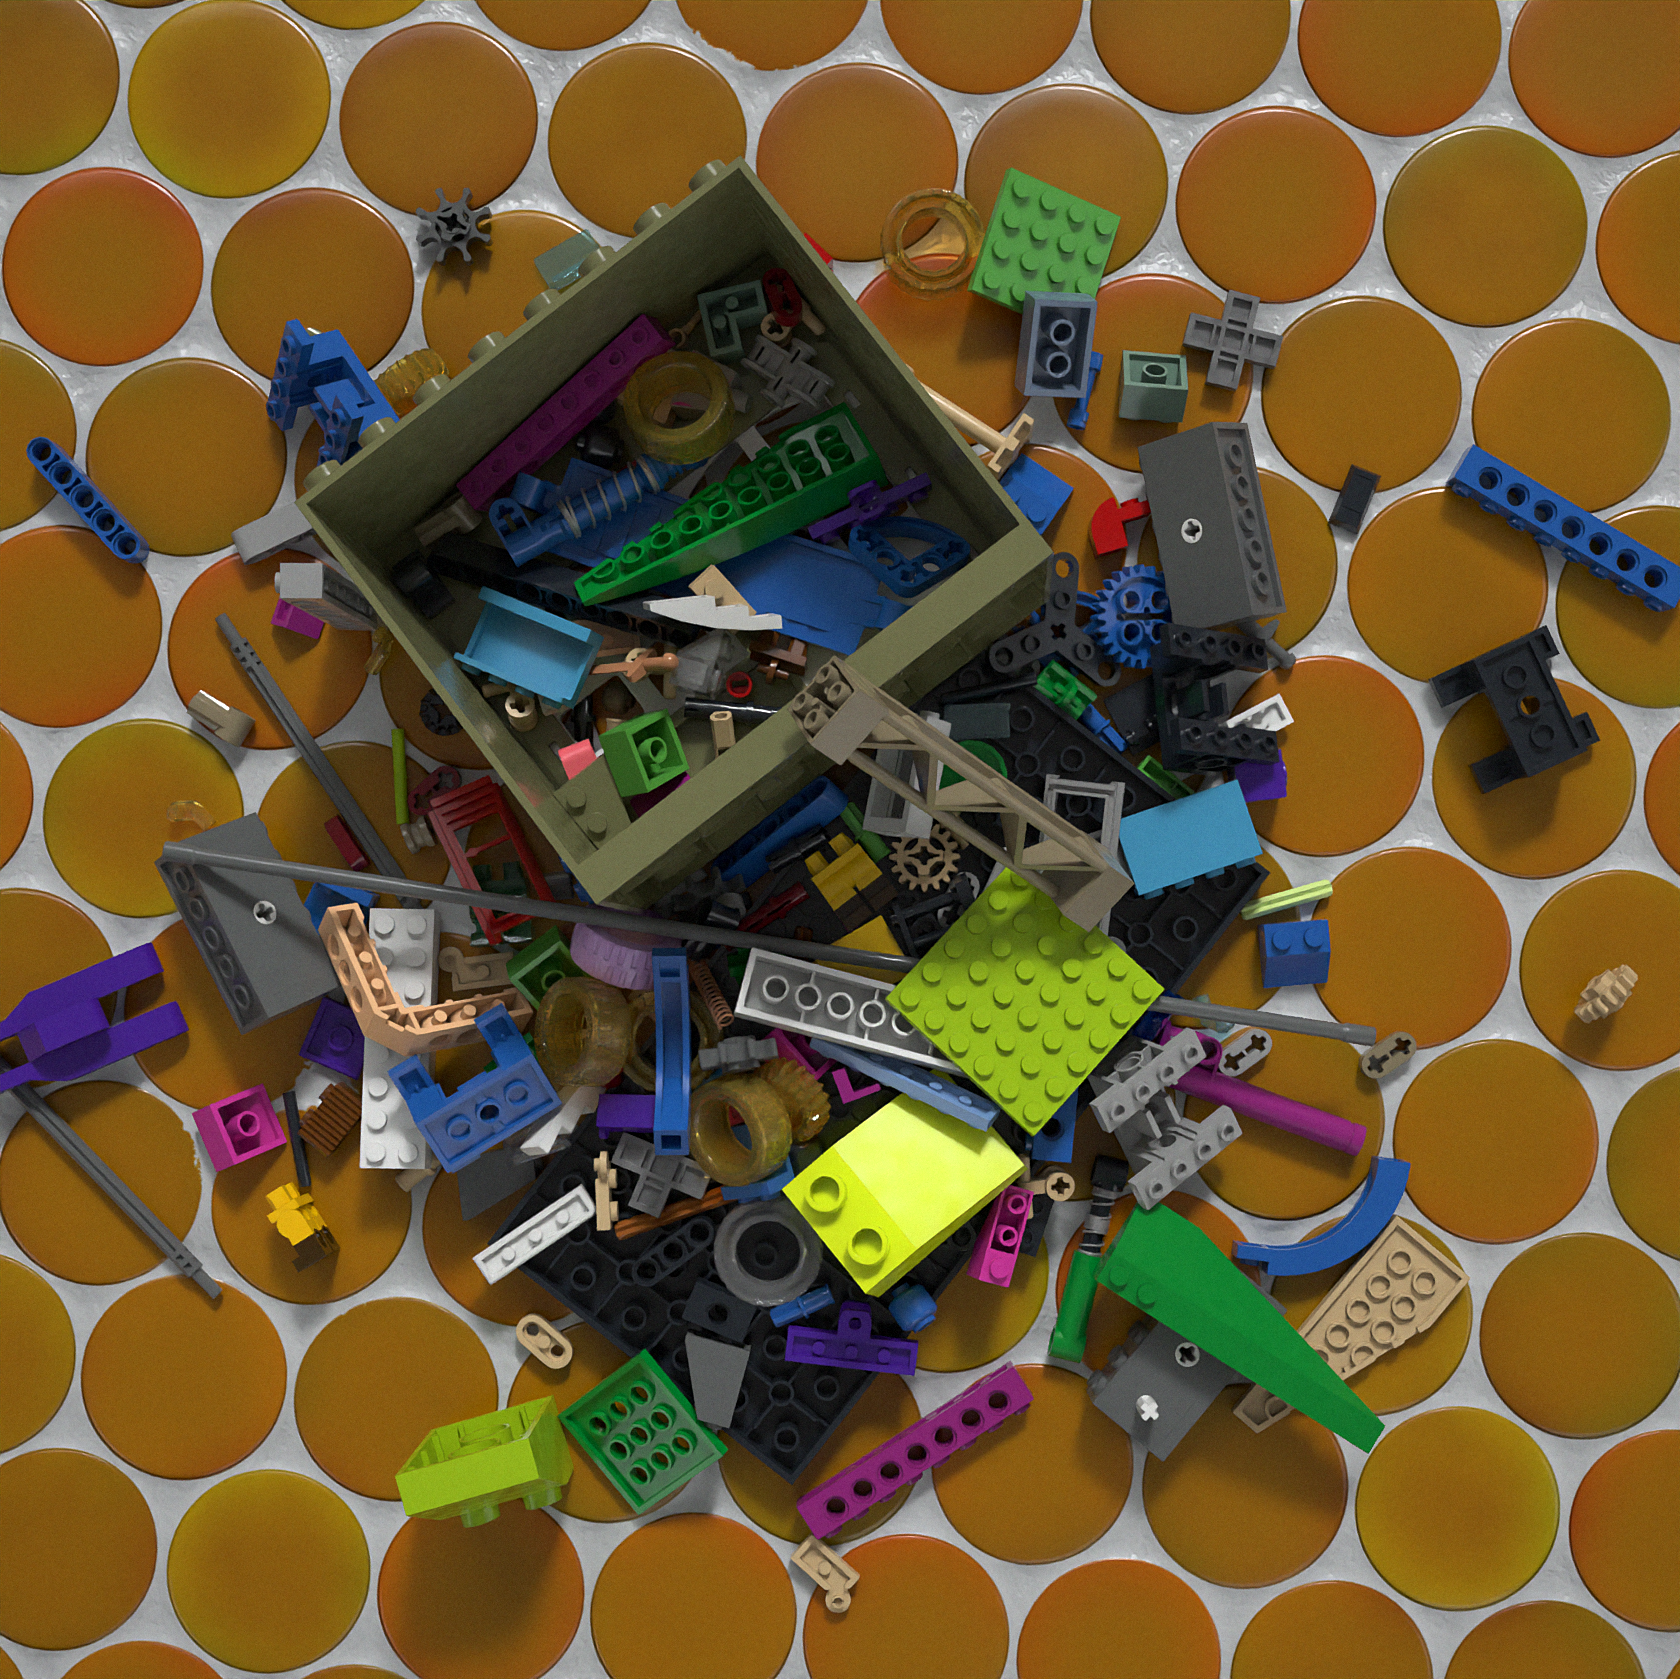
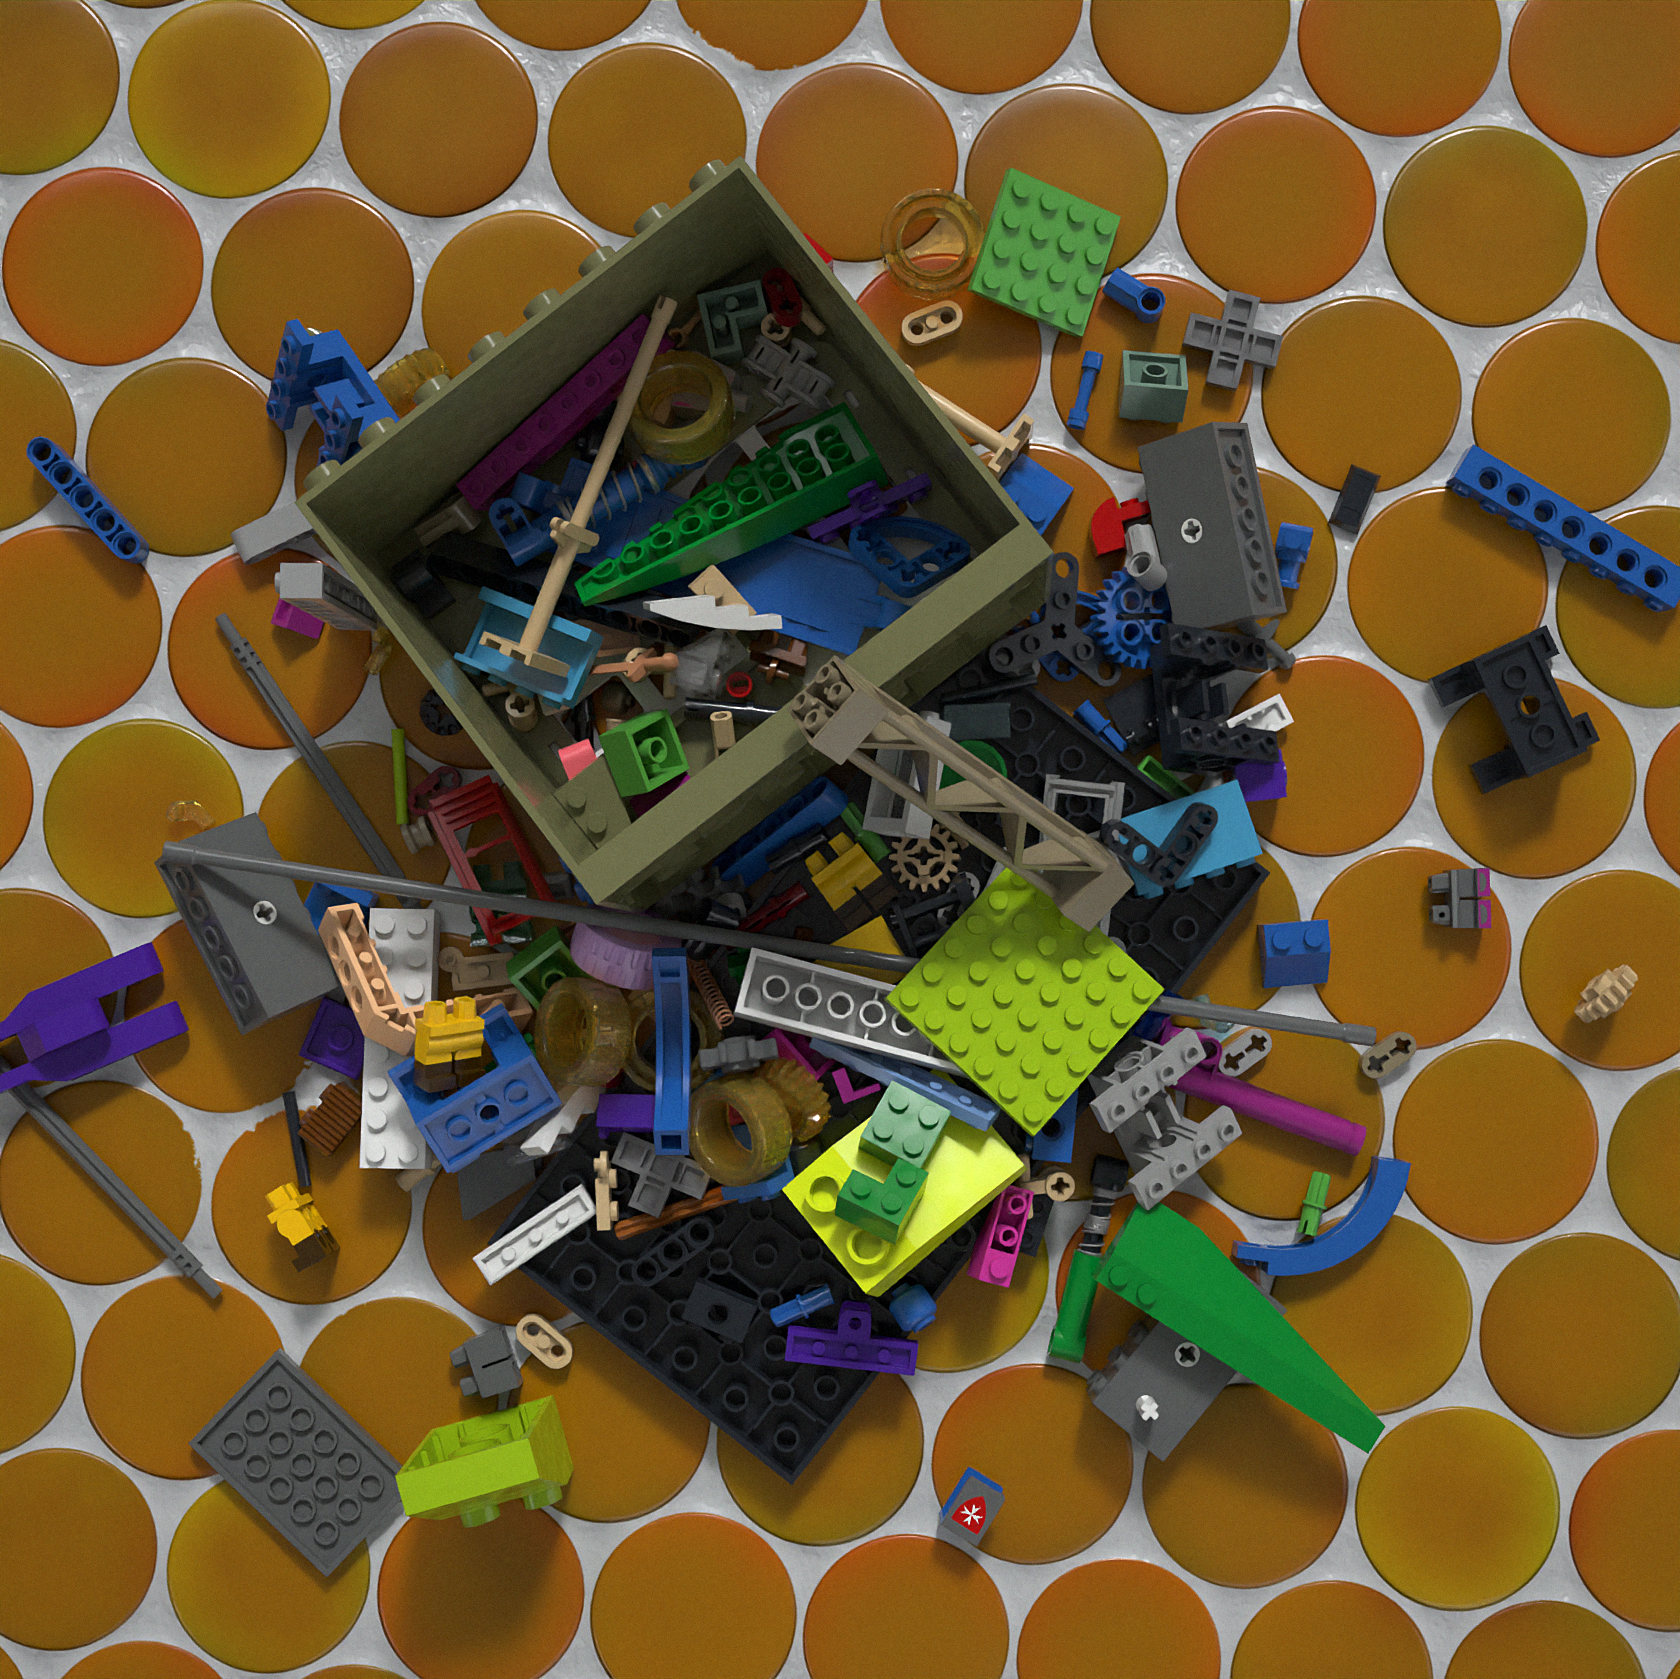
dark tan piece [186,690,256,748] -> none
dark pink slope [192,1083,287,1172] -> none
dark red beam [324,814,371,872] -> none
dark grey gear [416,188,493,266] -> none
clear light blue panel [534,229,600,291] -> none
green piece [557,1349,728,1515] -> none
dark grey slope [685,1329,751,1430] -> none
clear tyre [714,1195,823,1307] -> none
tan hinge [790,1532,860,1613] -> none
magenta brick [796,1360,1034,1540] -> none
sand blue brick [1014,291,1098,398] -> none
green hips [1033,660,1097,720] -> none
tan wing [1231,1214,1470,1433] -> none
yellowish green axle [1240,879,1333,920] -> none
none -> dark grey plate [188,1348,402,1577]
none -> yellow hips [413,996,486,1093]
none -> dark grey hips [450,1323,524,1398]
none -> tan piece [479,295,678,678]
none -> green brick [834,1158,929,1245]
none -> brick [858,1080,951,1169]
none -> tan plate [901,300,963,346]
none -> piece [939,1467,1005,1547]
none -> black beam [1099,802,1218,887]
none -> blue piece [1102,267,1165,323]
none -> light grey piece [1124,524,1167,591]
none -> blue connector [1275,522,1314,589]
none -> bright green axle [1296,1171,1331,1237]
none -> dark grey hips [1427,867,1491,928]

